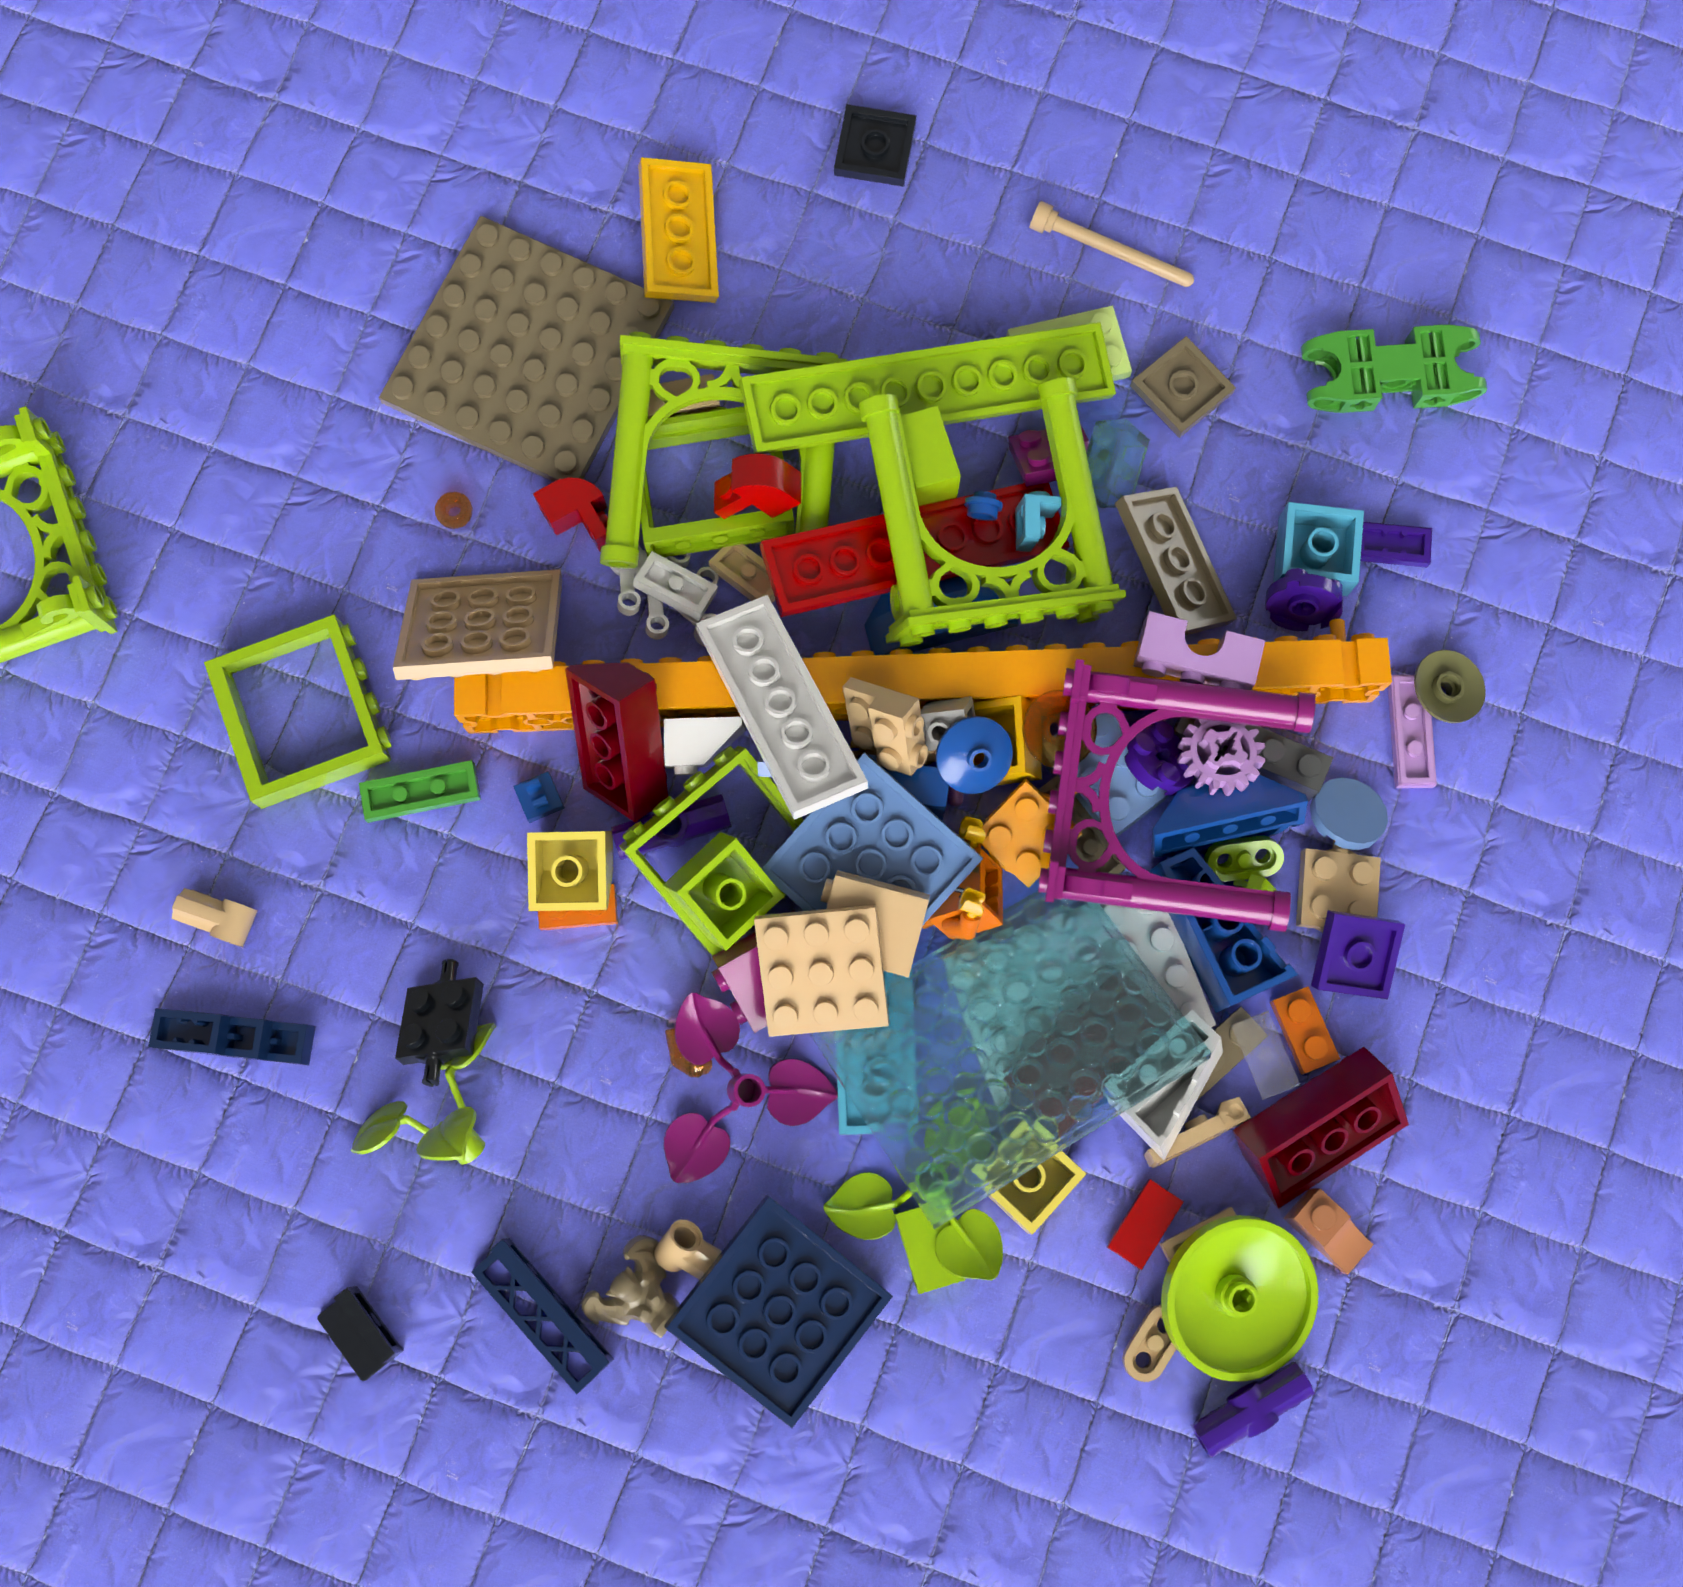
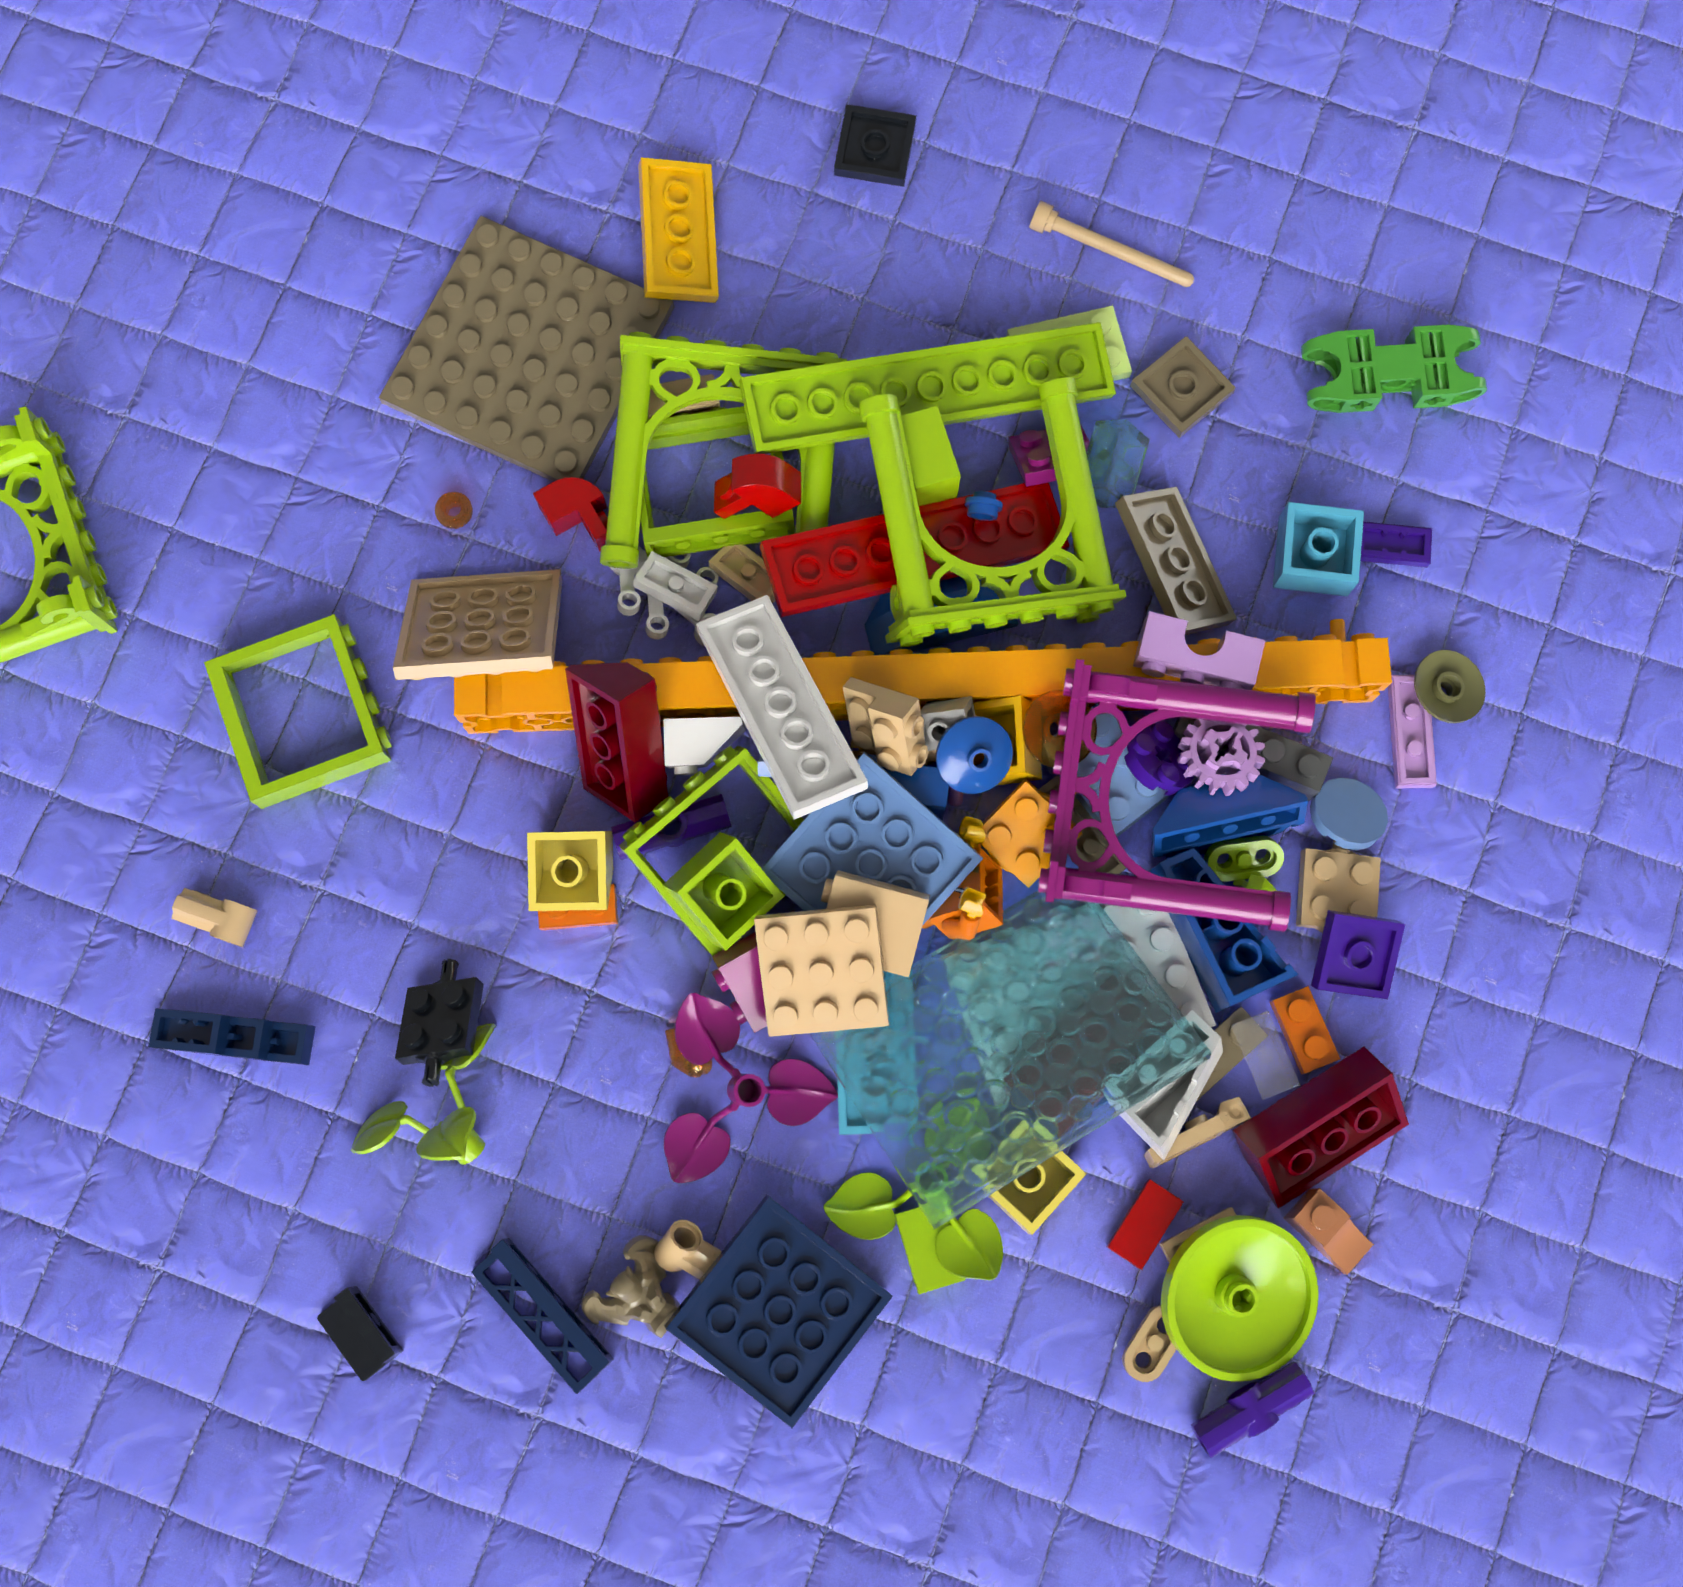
bright green plate [359,760,481,823] -> none
blue tile [513,771,565,823] -> none
medium azure bracket [1015,491,1061,552] -> none
dark purple plate [1265,568,1343,632] -> none

